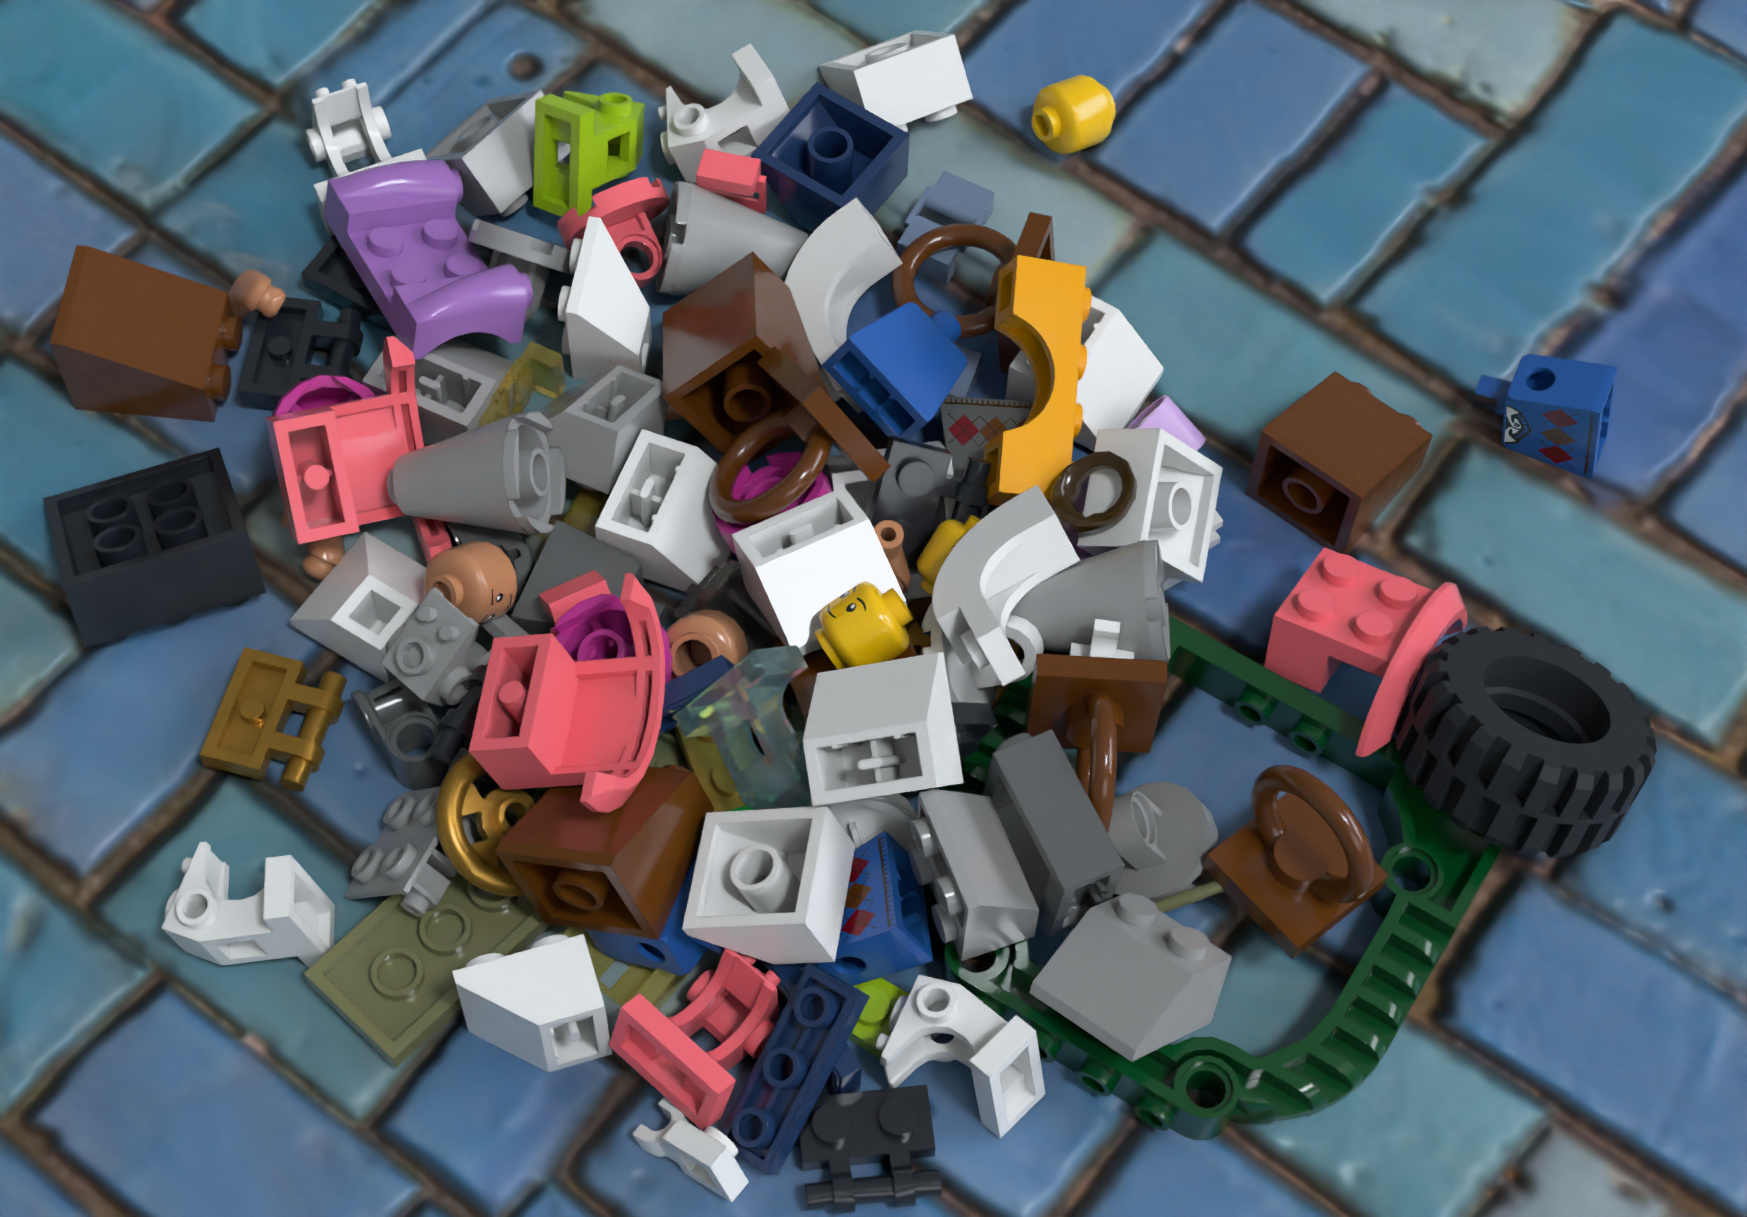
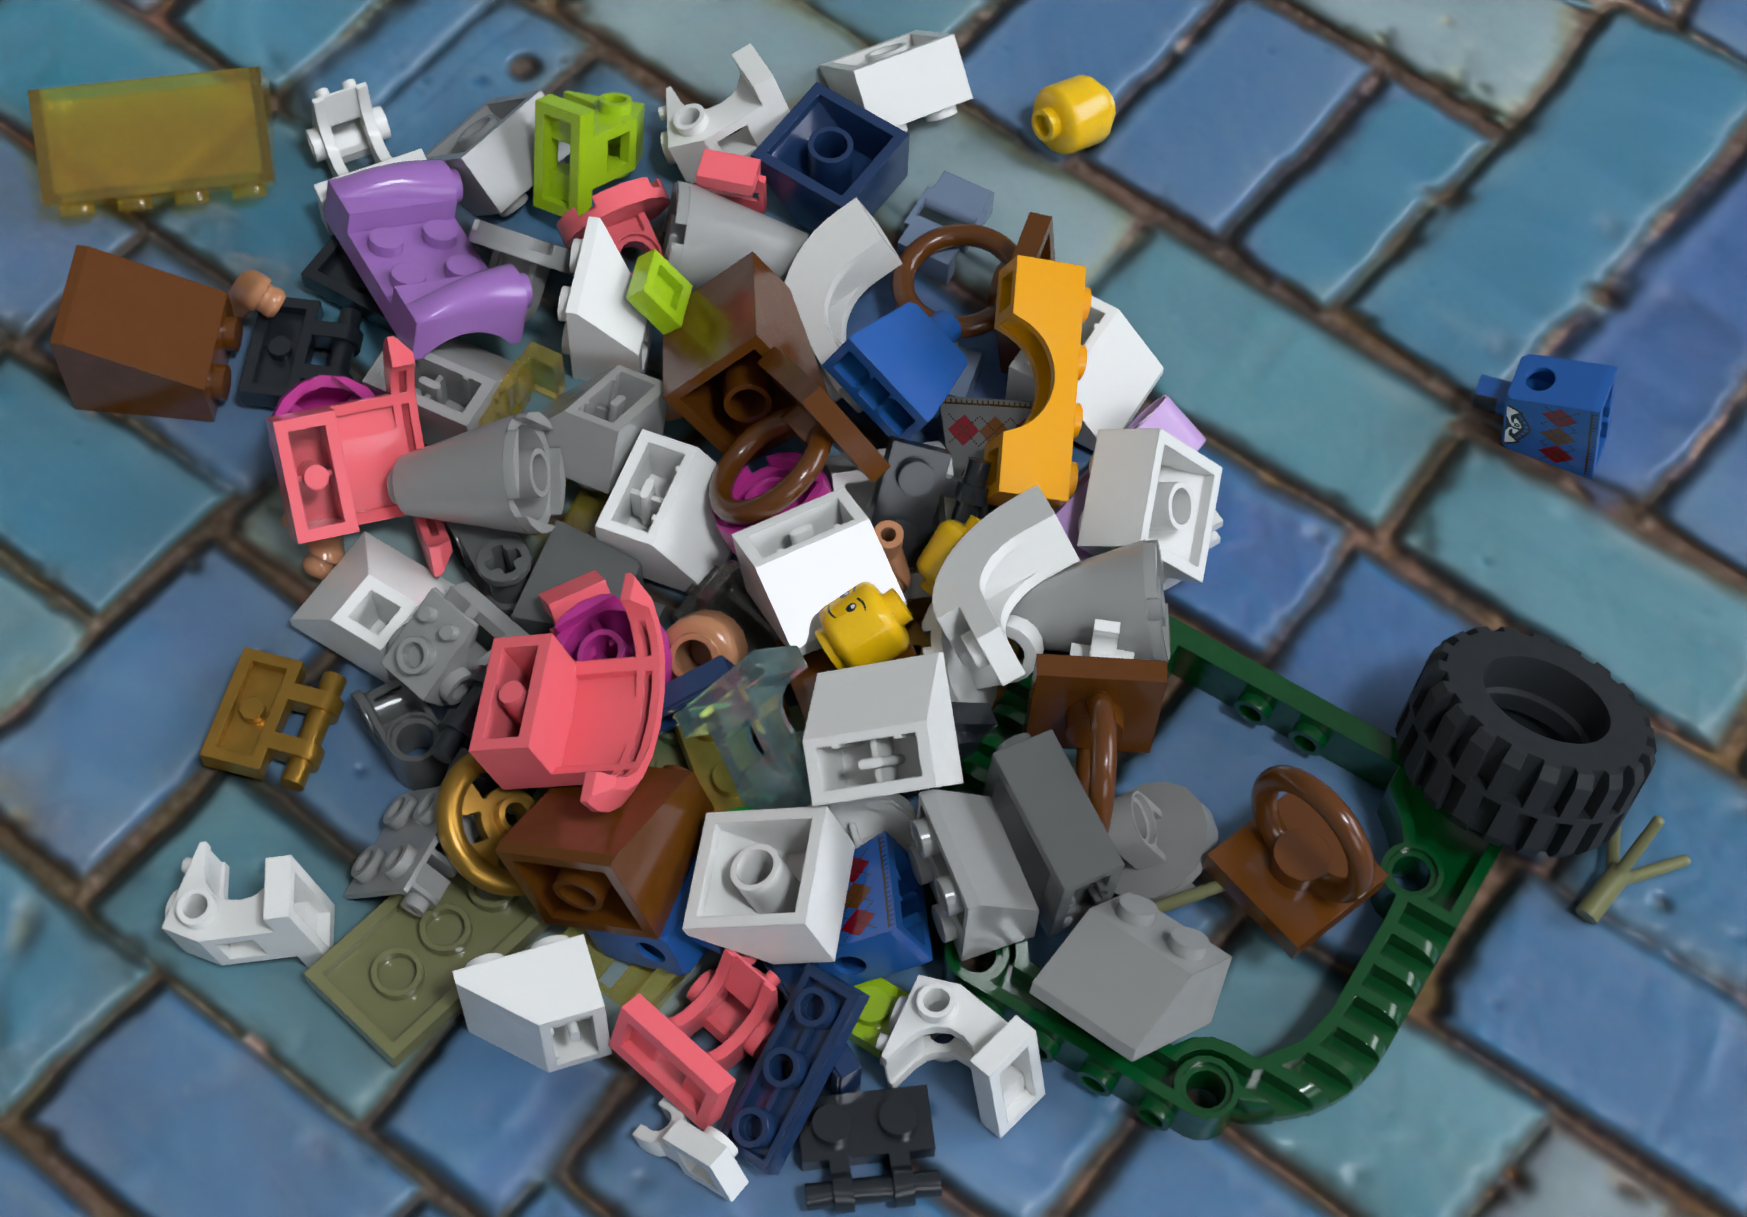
black slope [43,447,266,647] -> none
nougat head [423,541,517,624] -> none
dark brown piece [1049,451,1137,534] -> none
reddish brown slope [1245,371,1433,554] -> none
coral piece [1264,547,1467,757] -> none
none -> clear yellow windscreen [27,66,277,219]
none -> lime plate [626,249,693,335]
none -> olive plant [1575,815,1691,925]

